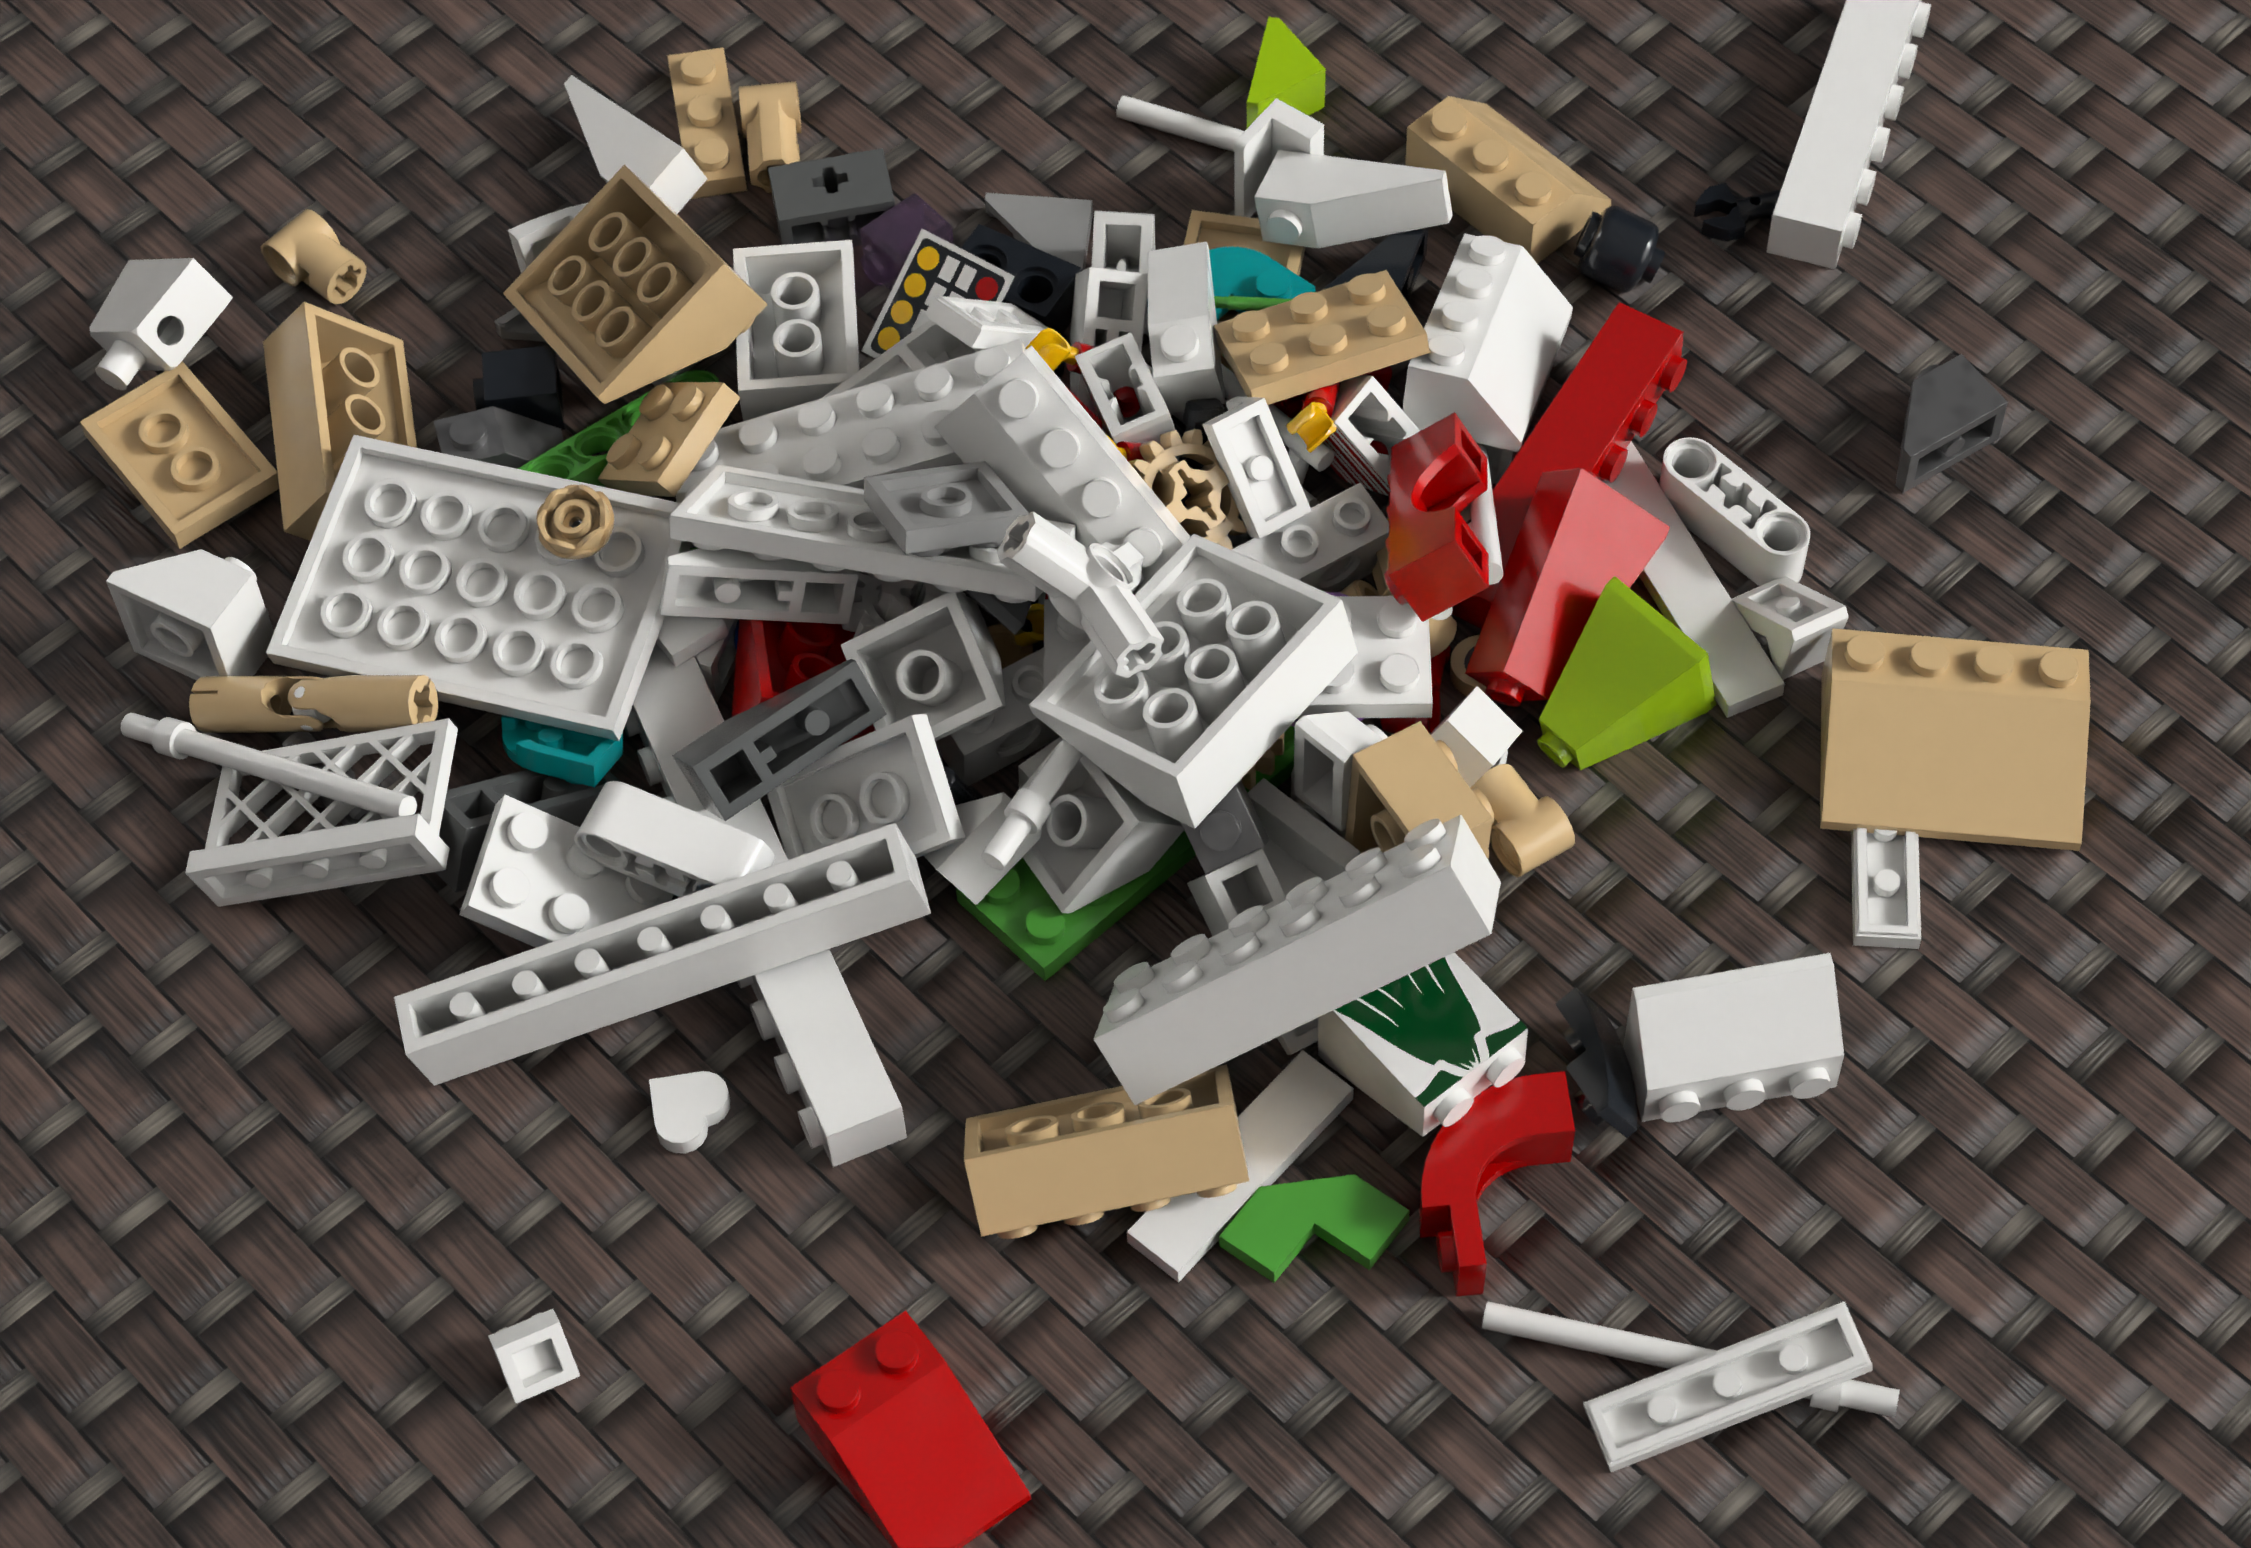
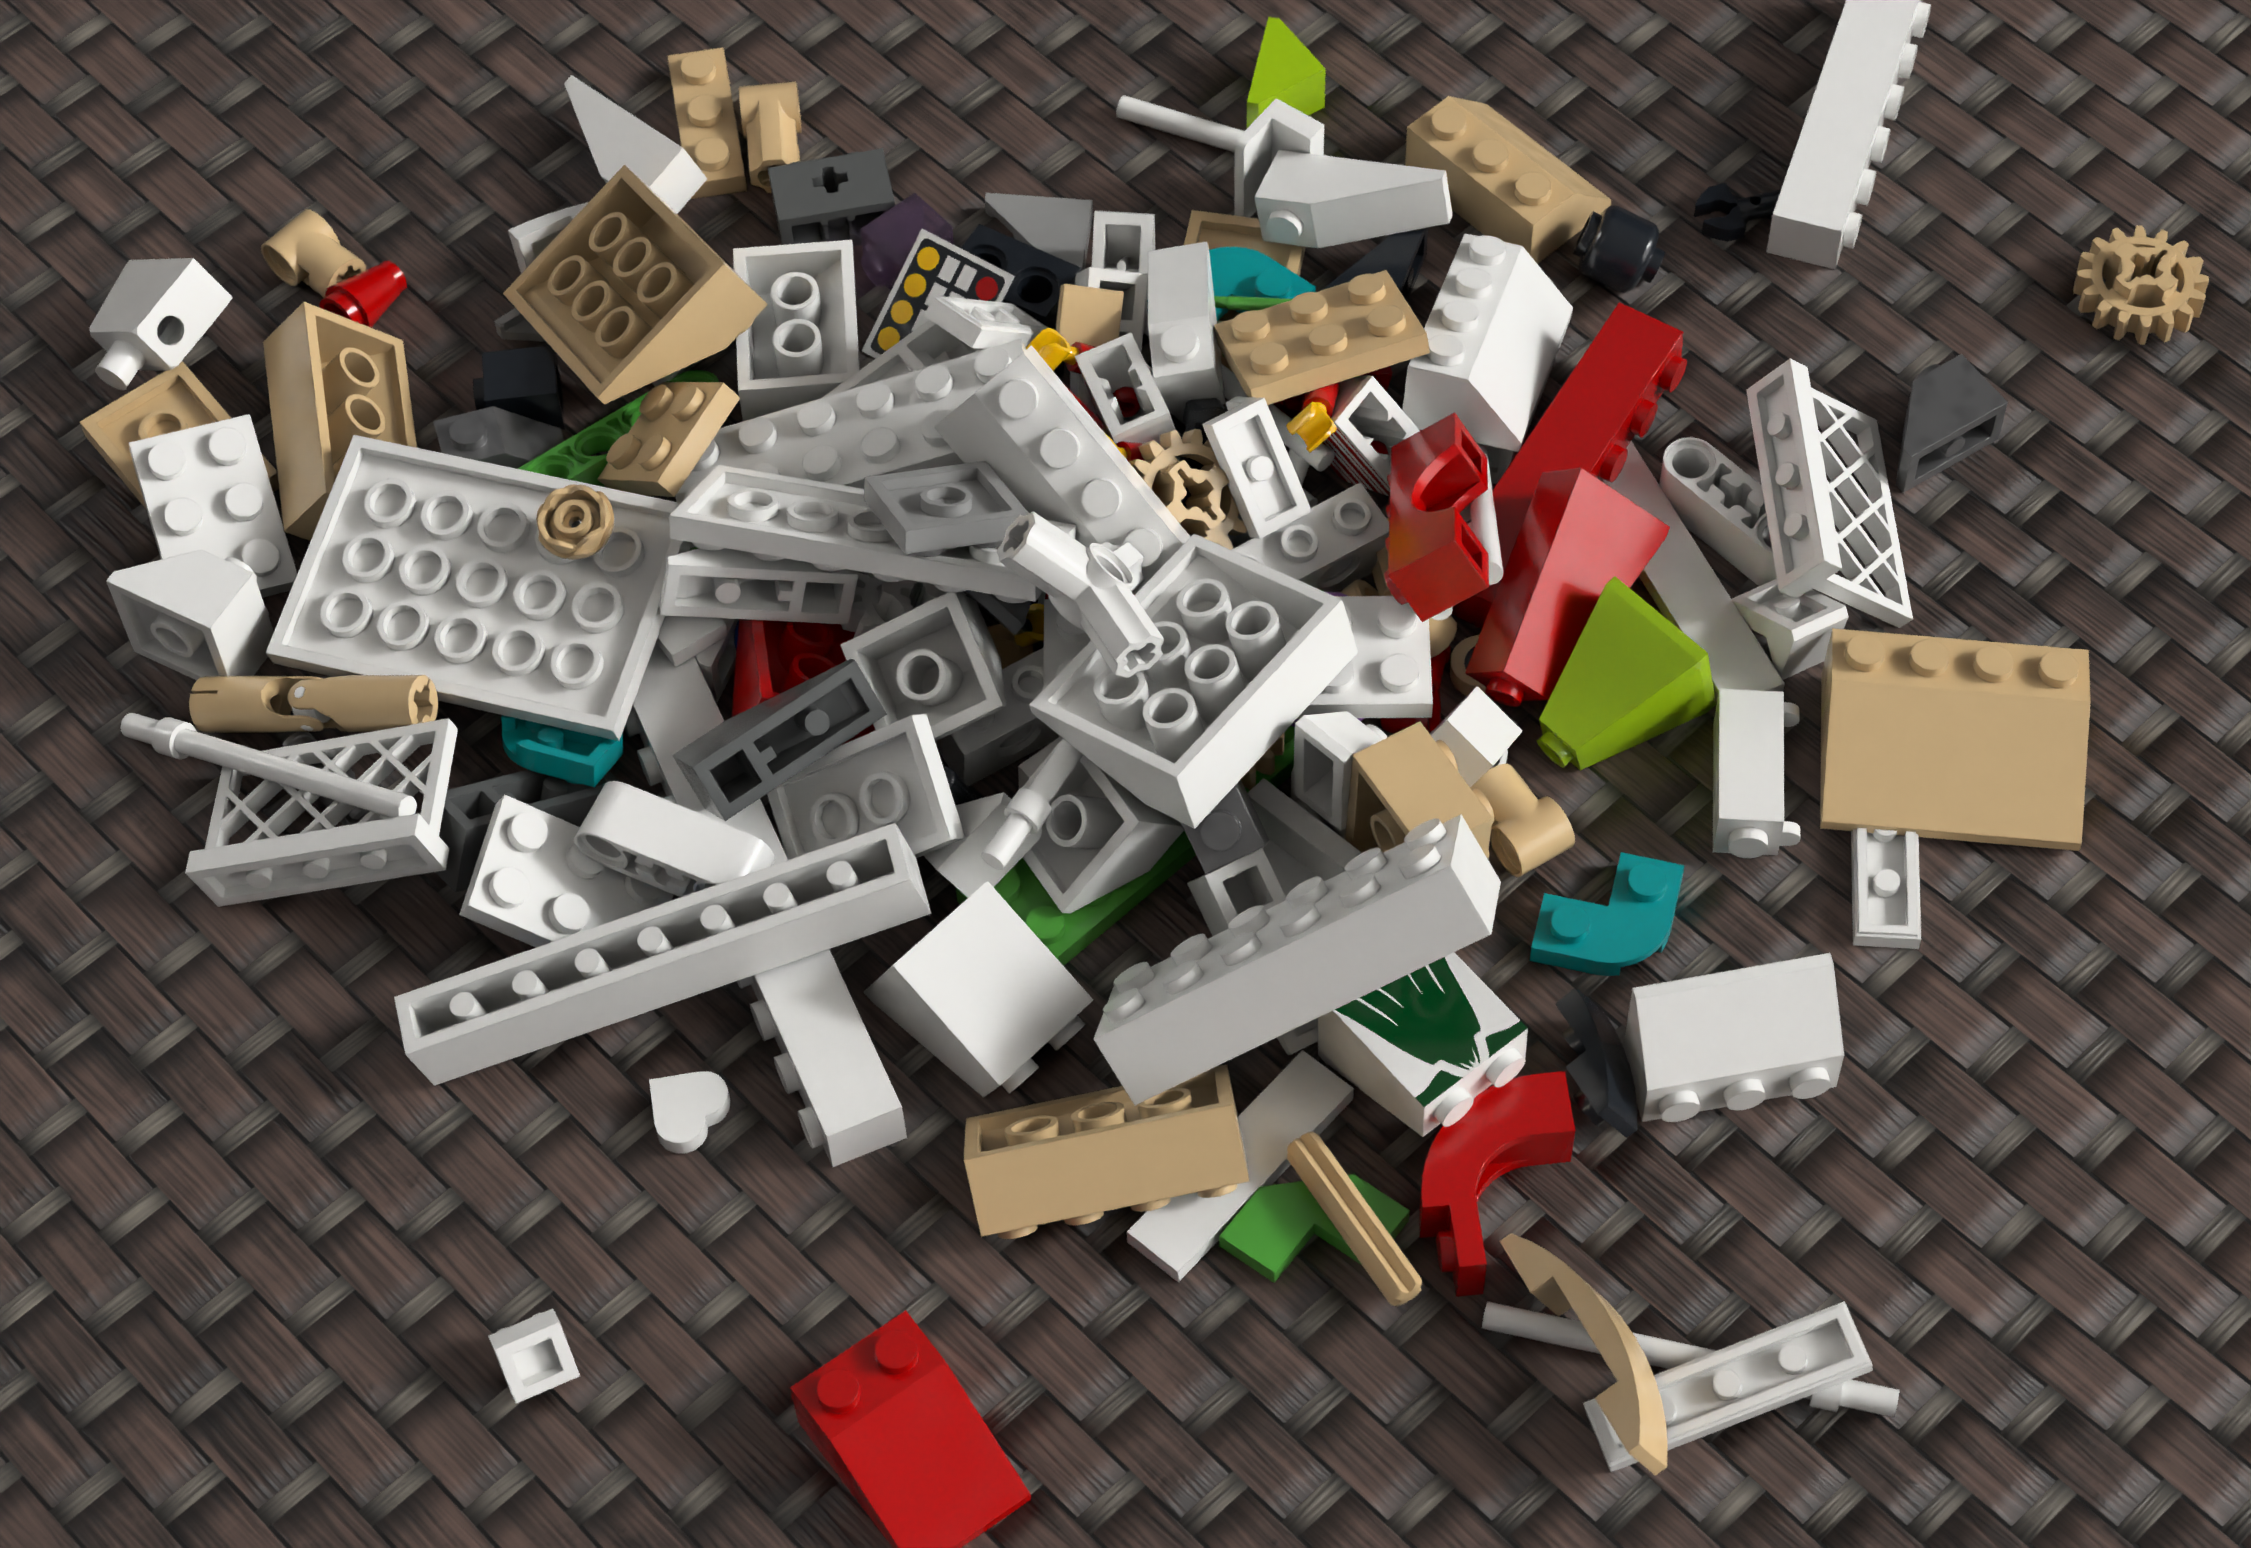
none -> white plate [129,414,297,598]
none -> red cone [319,260,407,328]
none -> white slope [864,881,1093,1098]
none -> tan tile [1056,284,1124,347]
none -> tan axle [1287,1132,1422,1307]
none -> tan slope [1500,1233,1668,1476]
none -> teal plate [1530,852,1685,976]
none -> white brick [1713,688,1800,858]
none -> white fence [1746,359,1913,628]
none -> tan gear [2073,226,2209,345]

